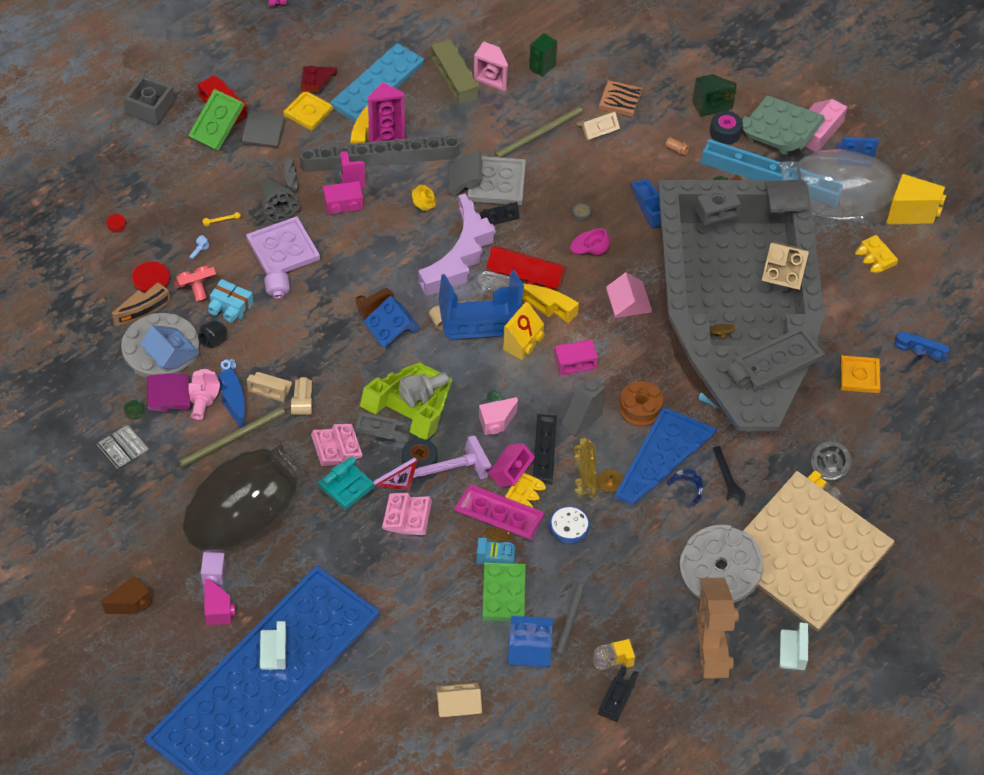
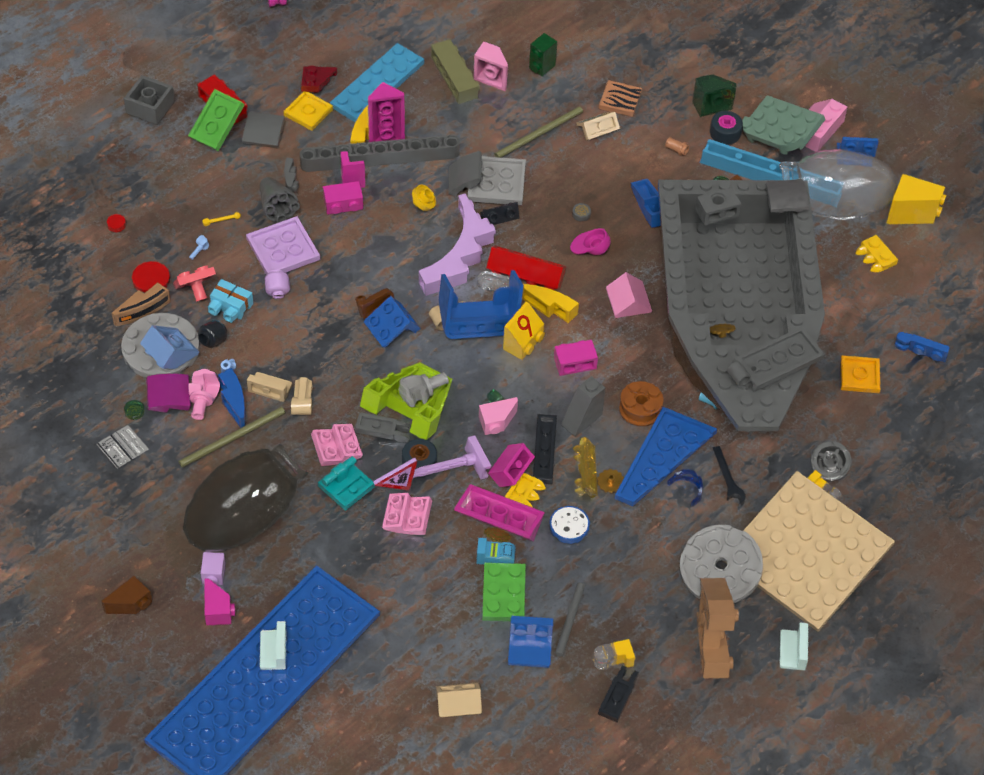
tan slope [762,241,809,290] -> none

